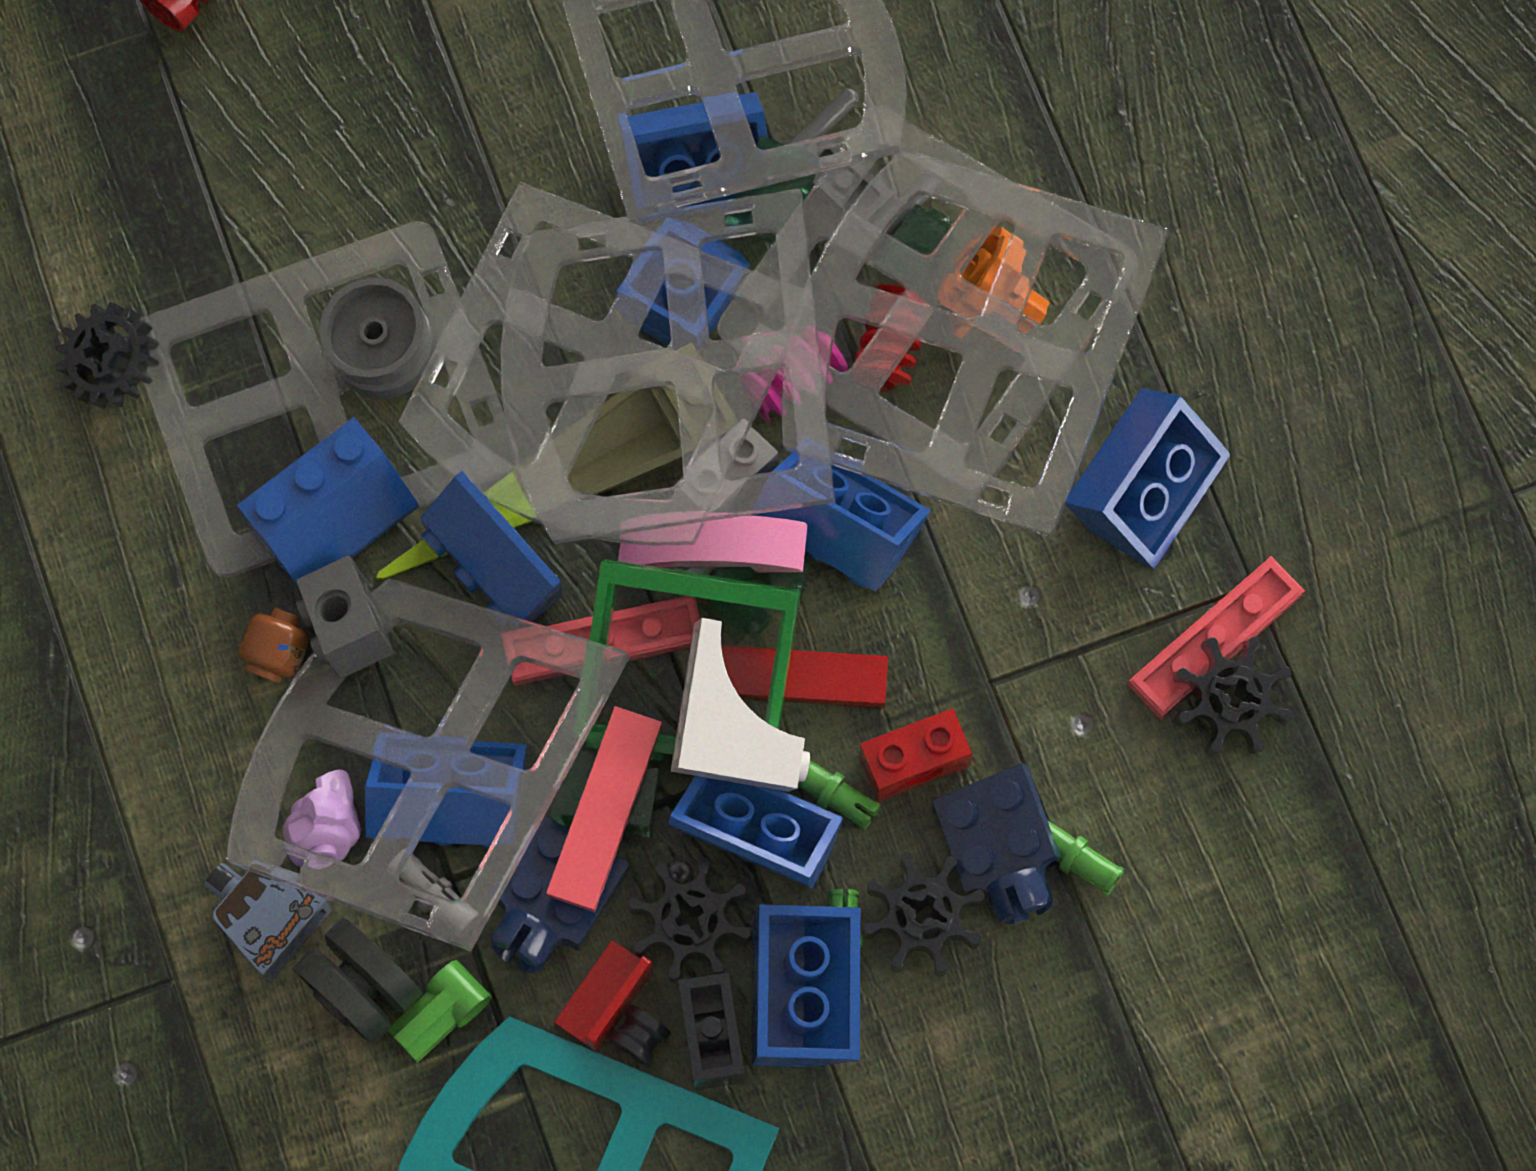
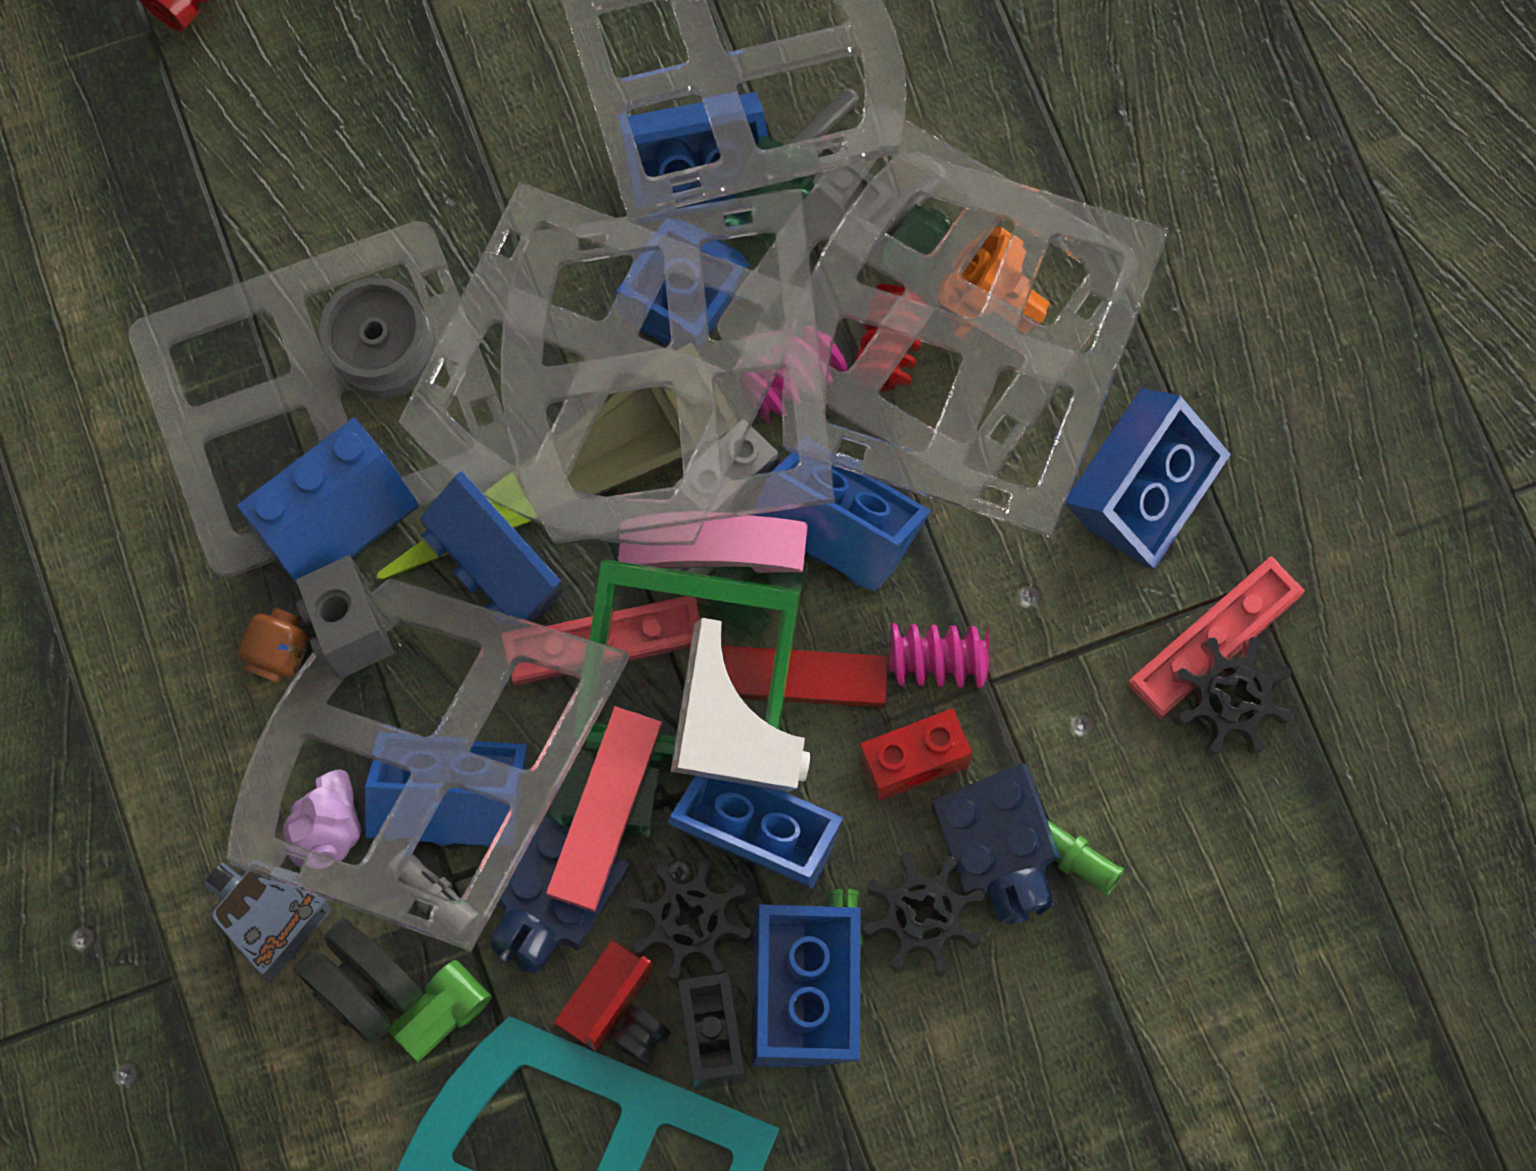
black gear [55,302,159,409] -> none
bright green pin [798,760,881,831] -> none
none -> dark pink piece [889,623,990,689]

